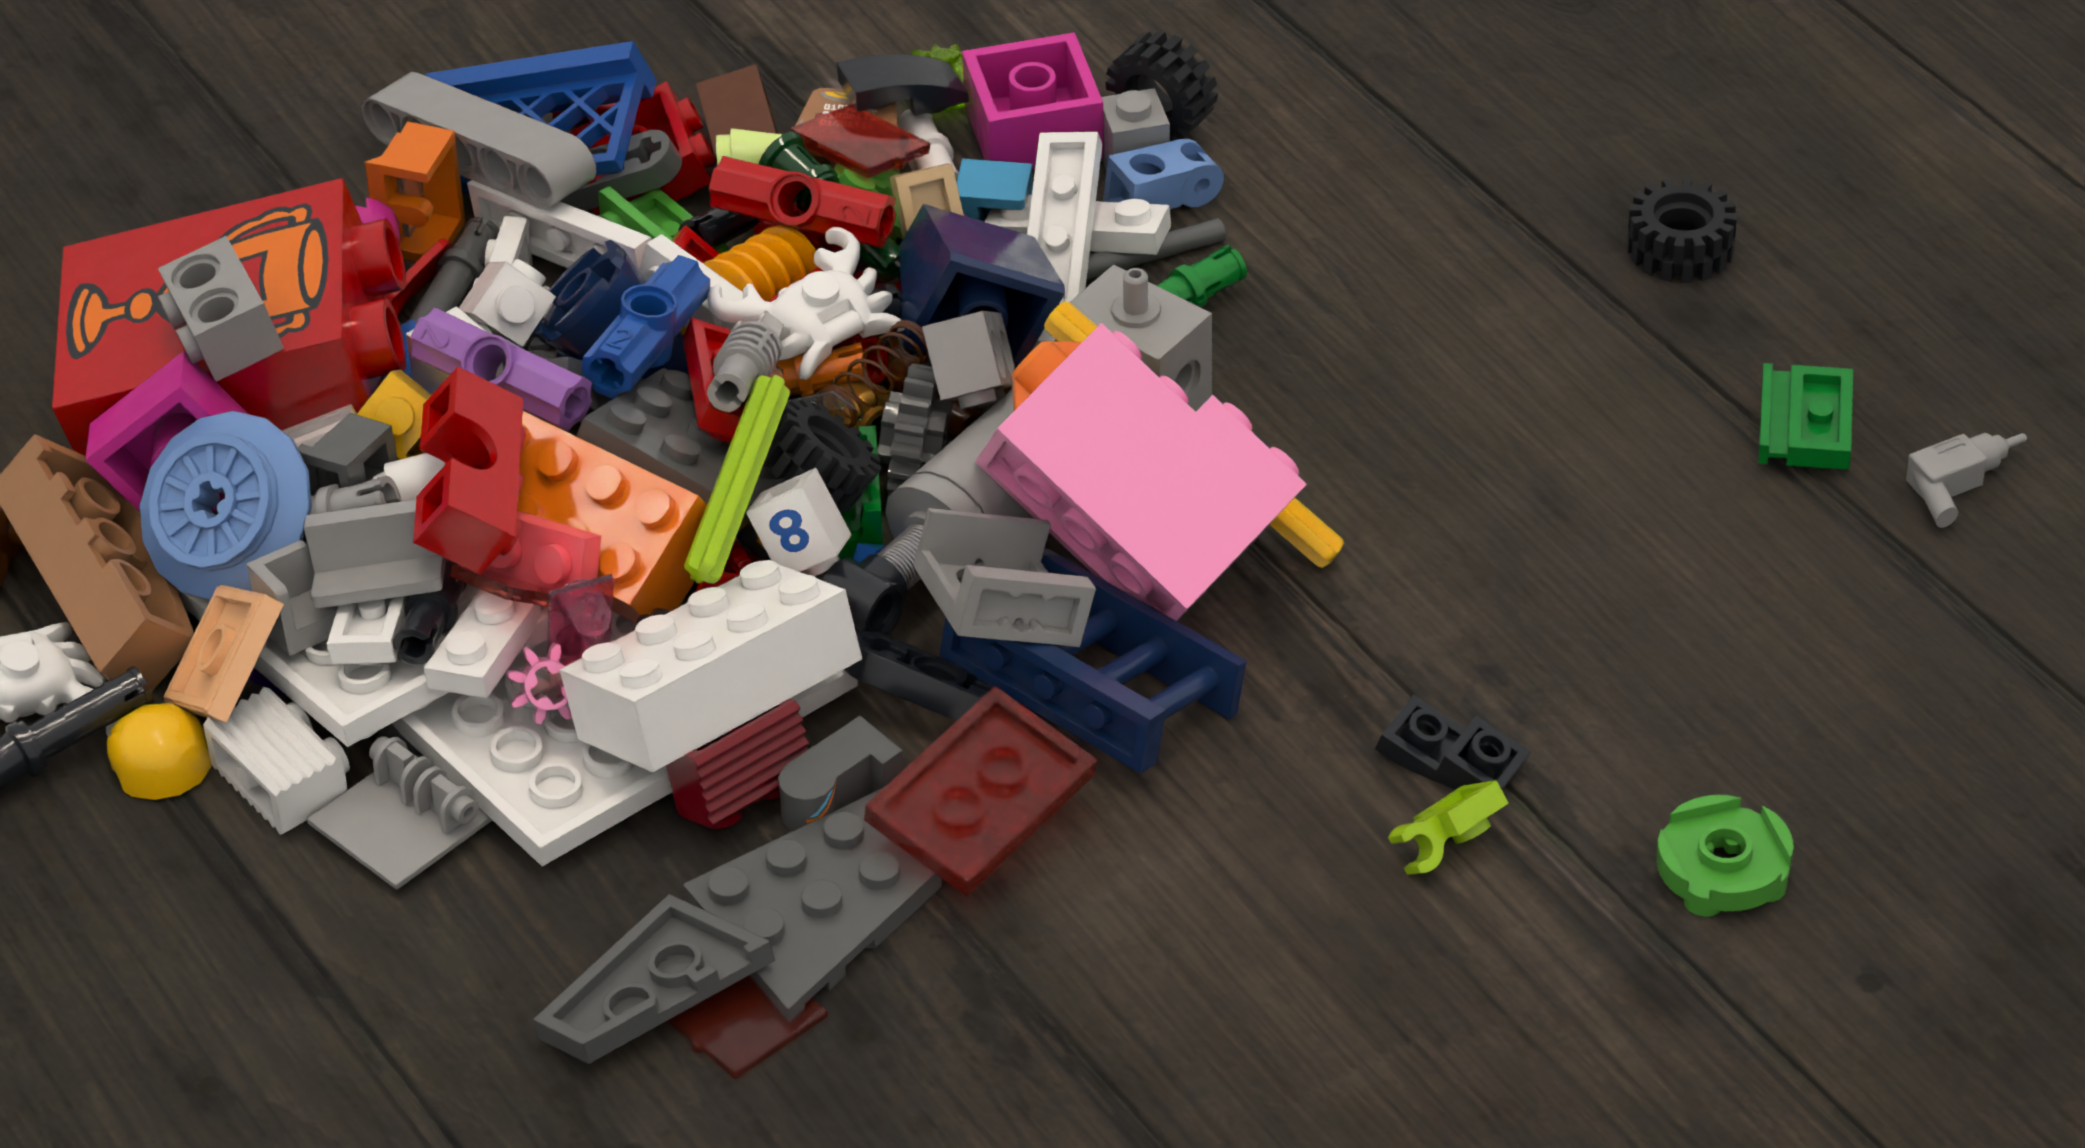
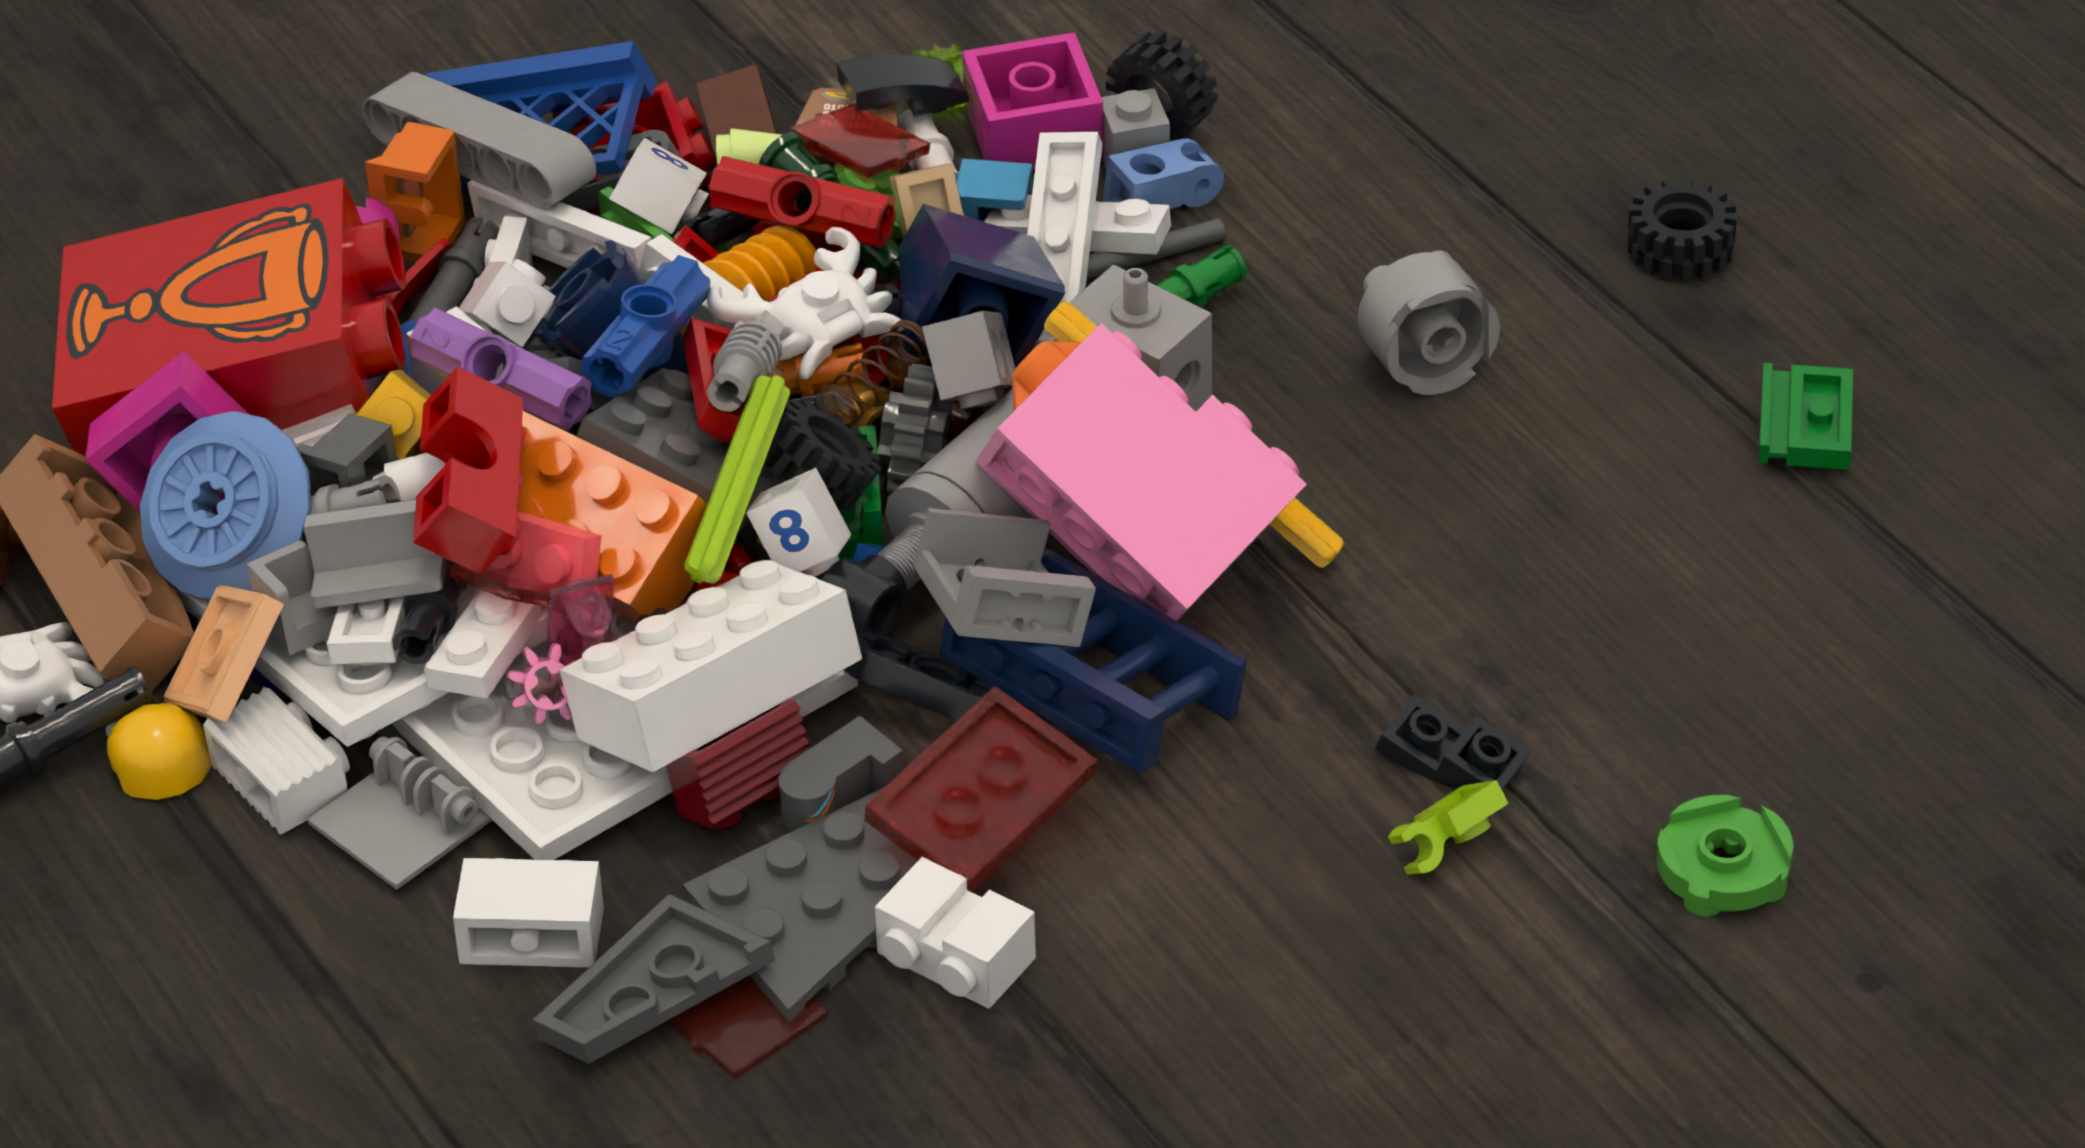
light grey brick [158,236,284,382] -> none
light grey piece [1906,433,2027,528] -> none
none -> white brick [453,858,604,967]
none -> white brick [609,138,709,234]
none -> white brick [875,857,1036,1009]
none -> light grey brick [1358,250,1500,395]

